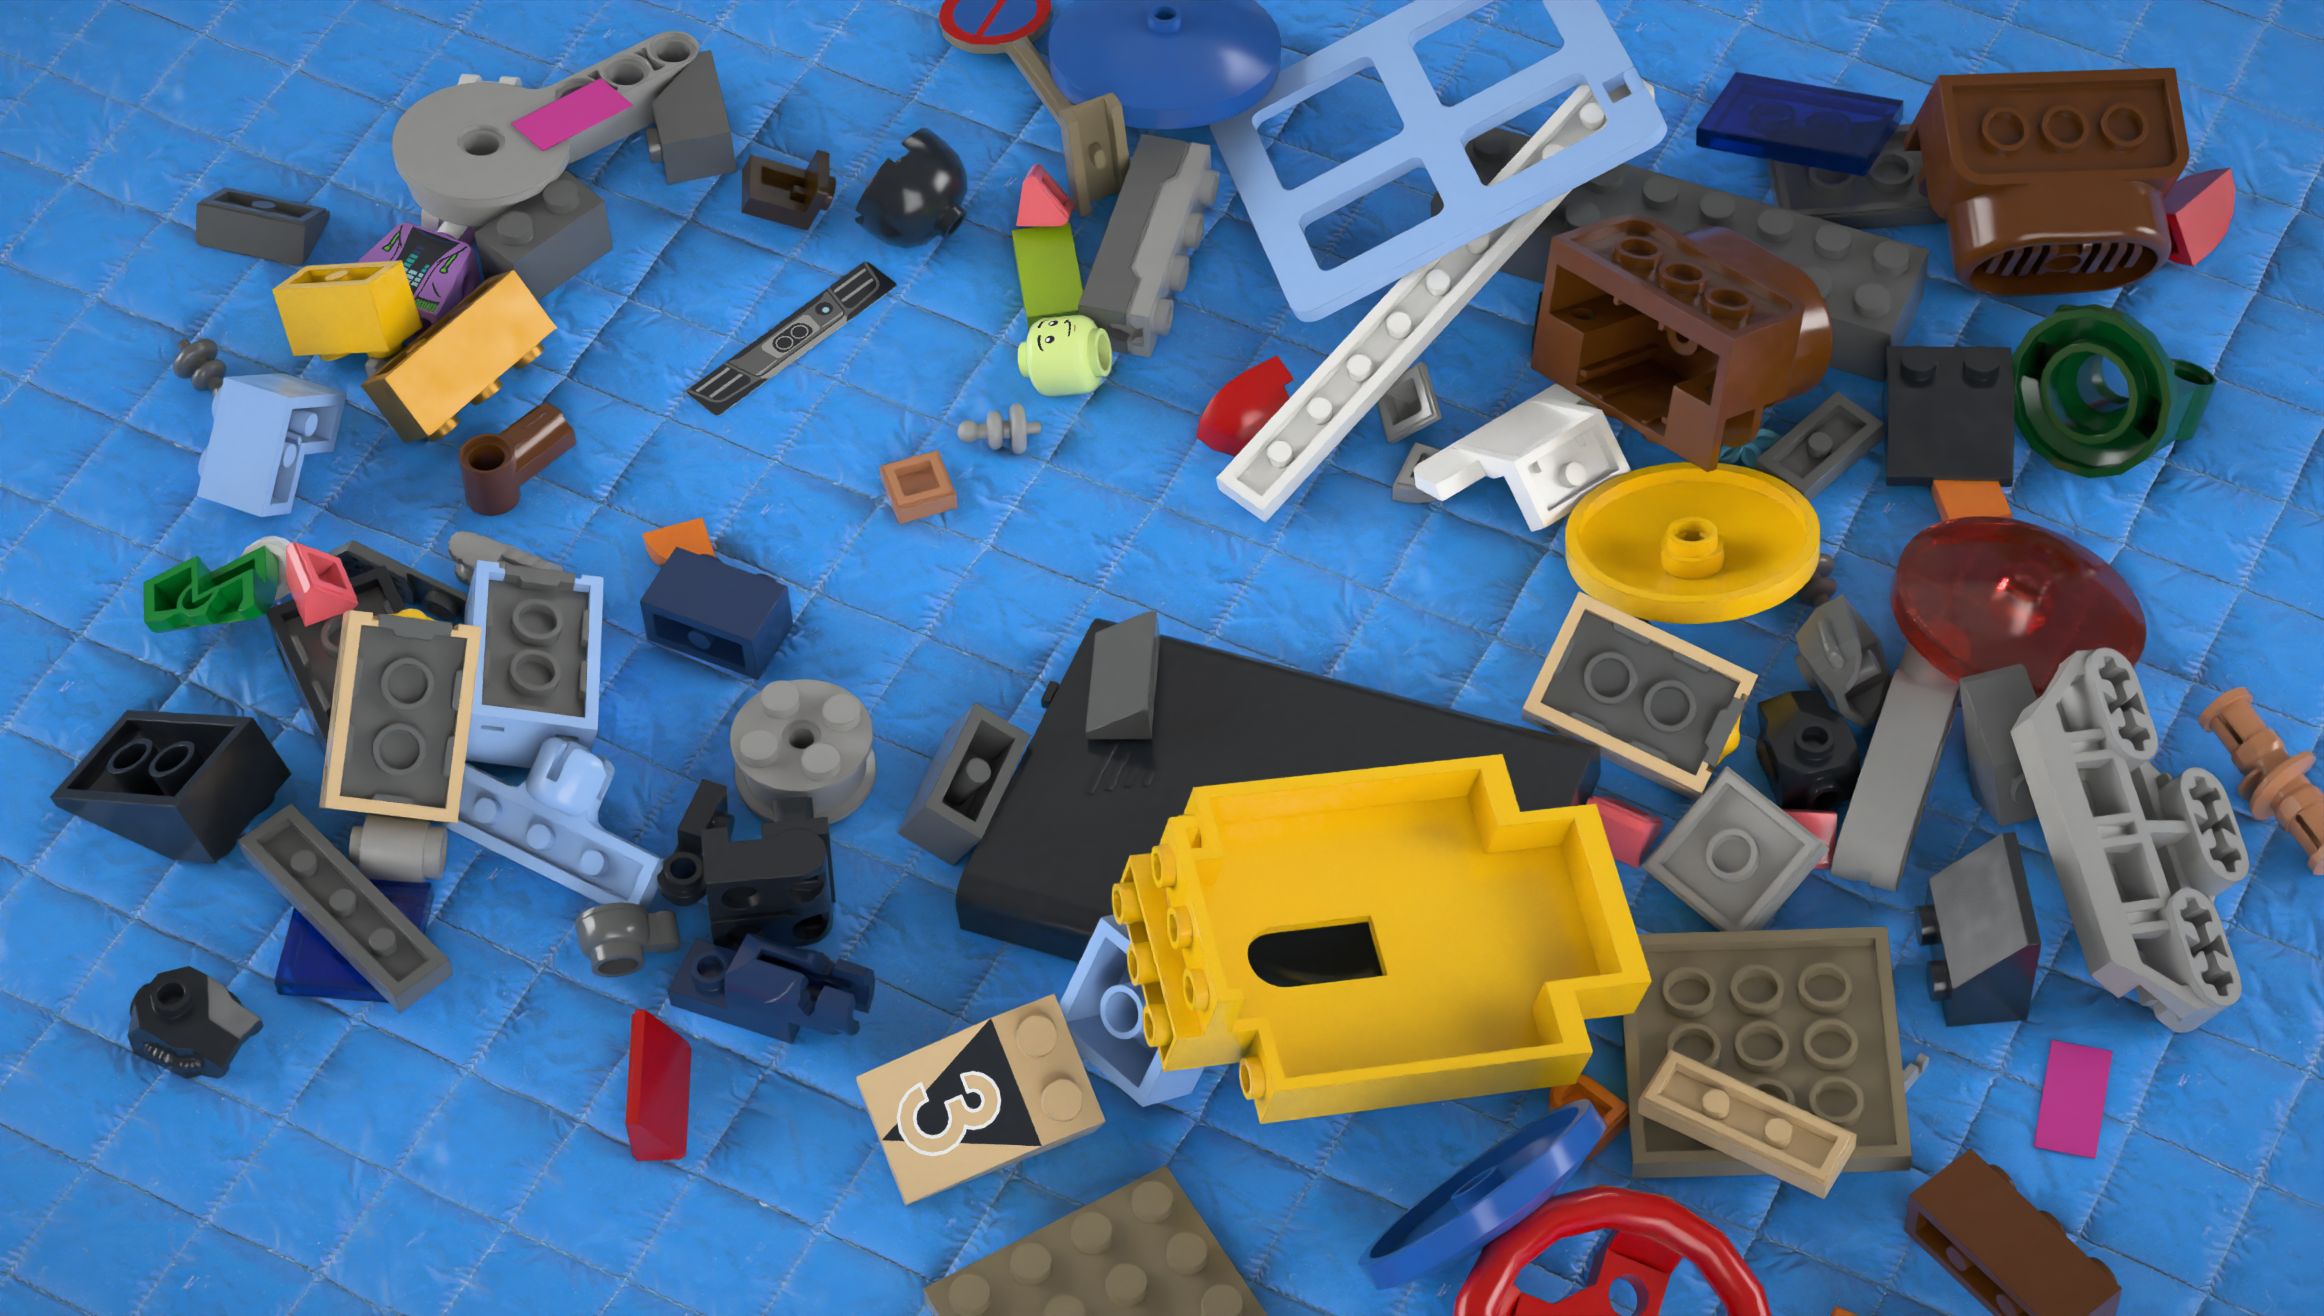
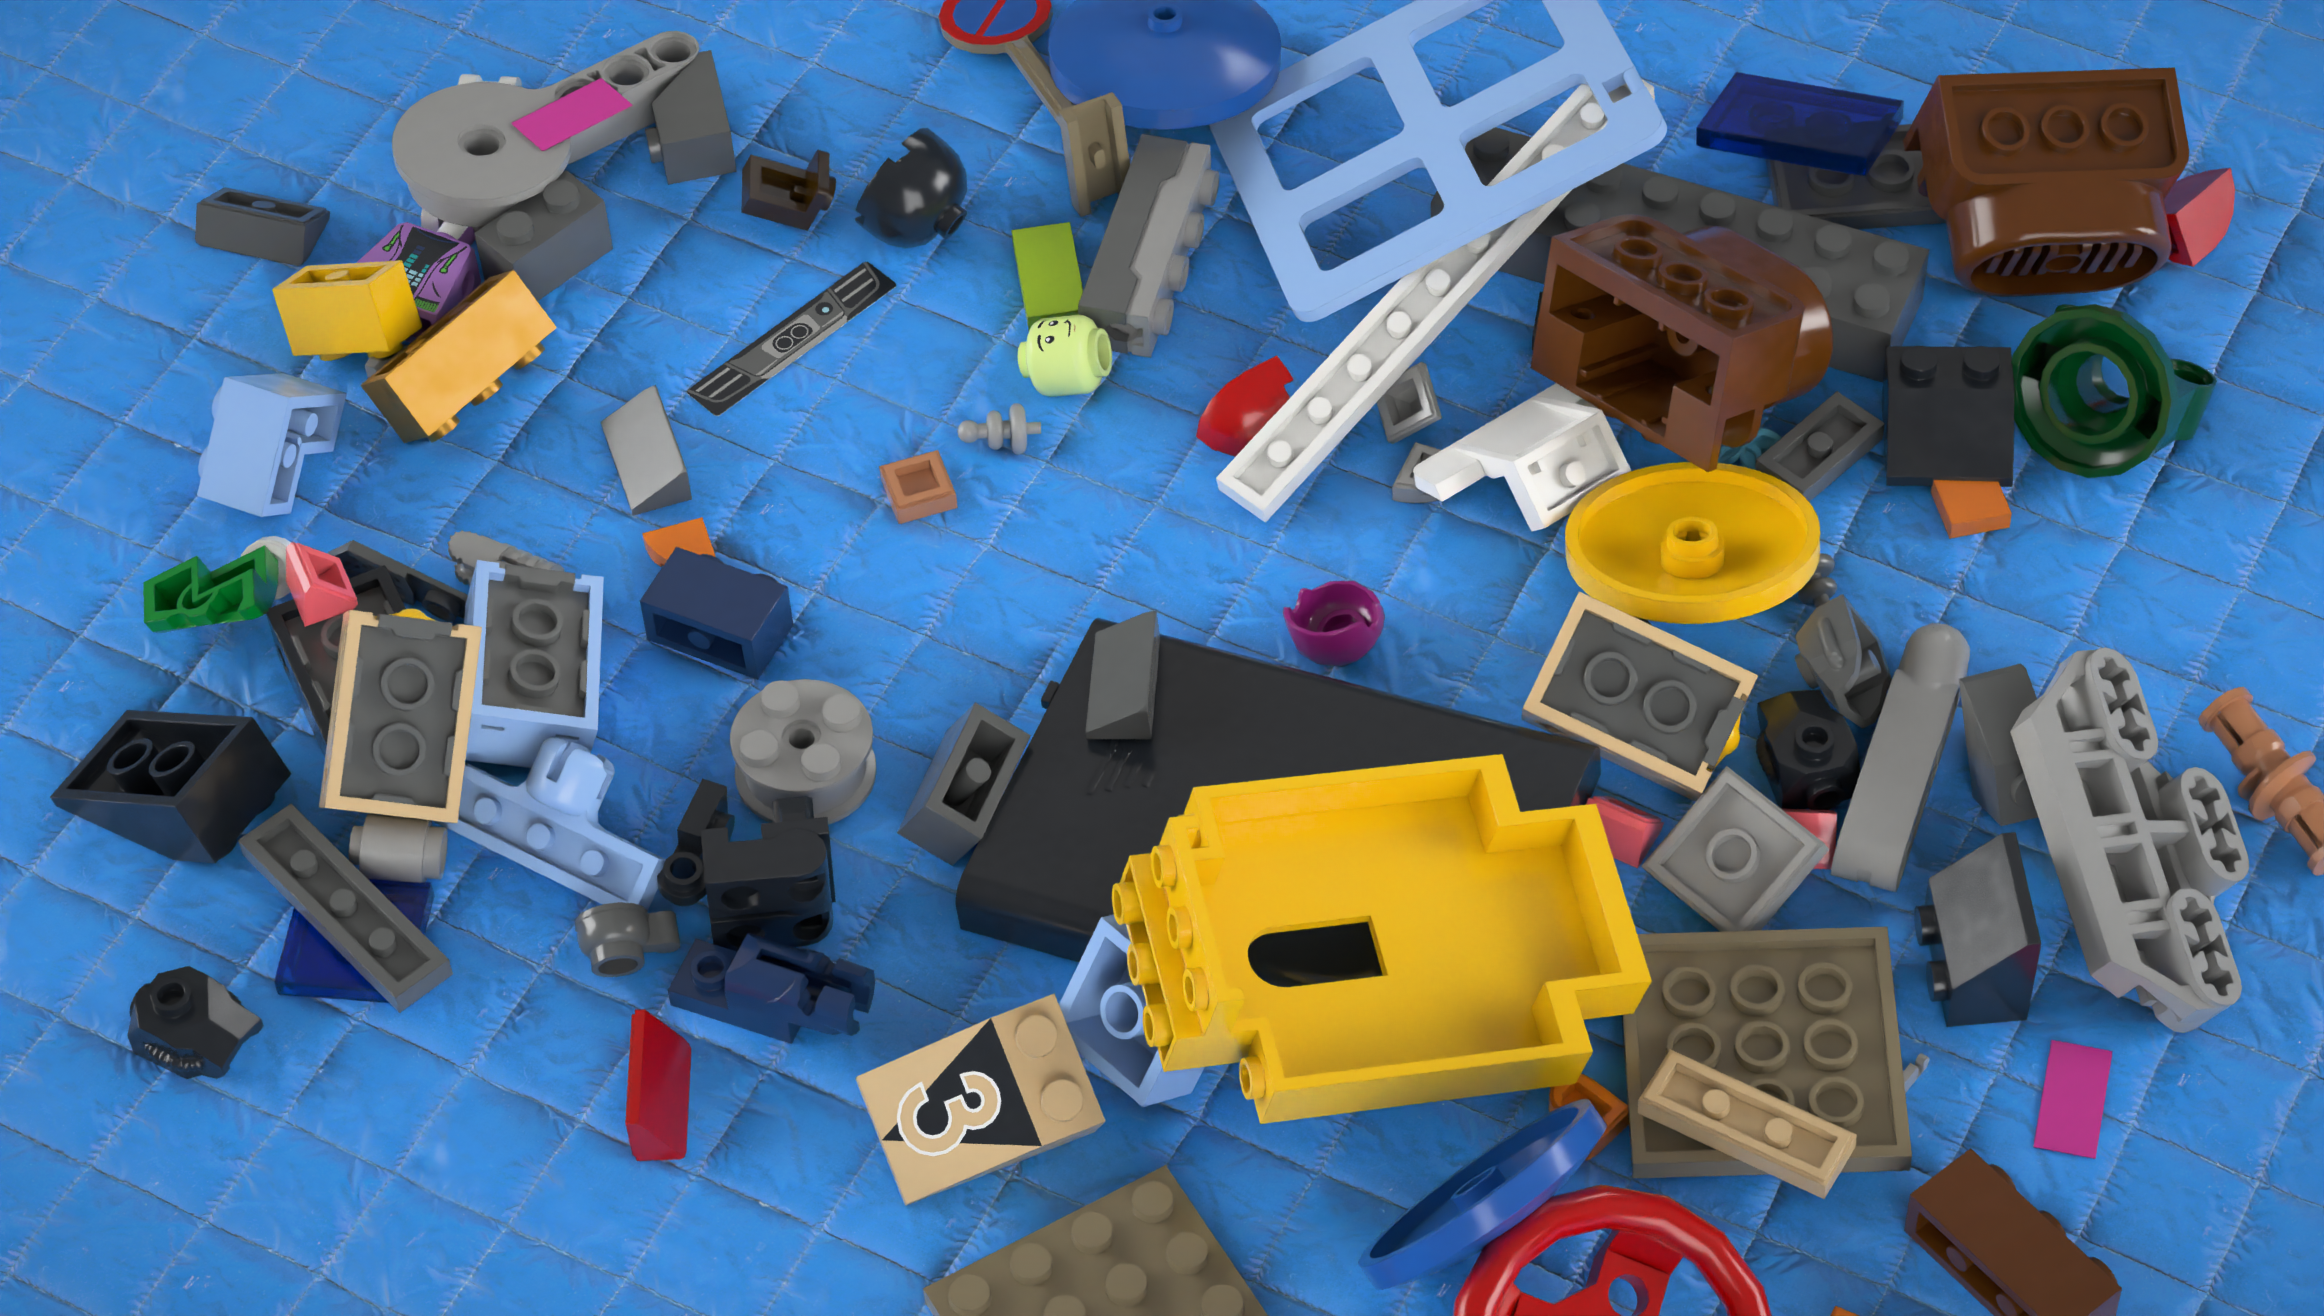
dark grey hair [173,338,226,398] -> none
reddish brown piece [458,402,576,516] -> none
coral slope [1016,163,1075,226] -> none
clear red dish [1890,516,2147,699] -> none
none -> slope [601,385,692,516]
none -> magenta hair [1283,581,1385,667]

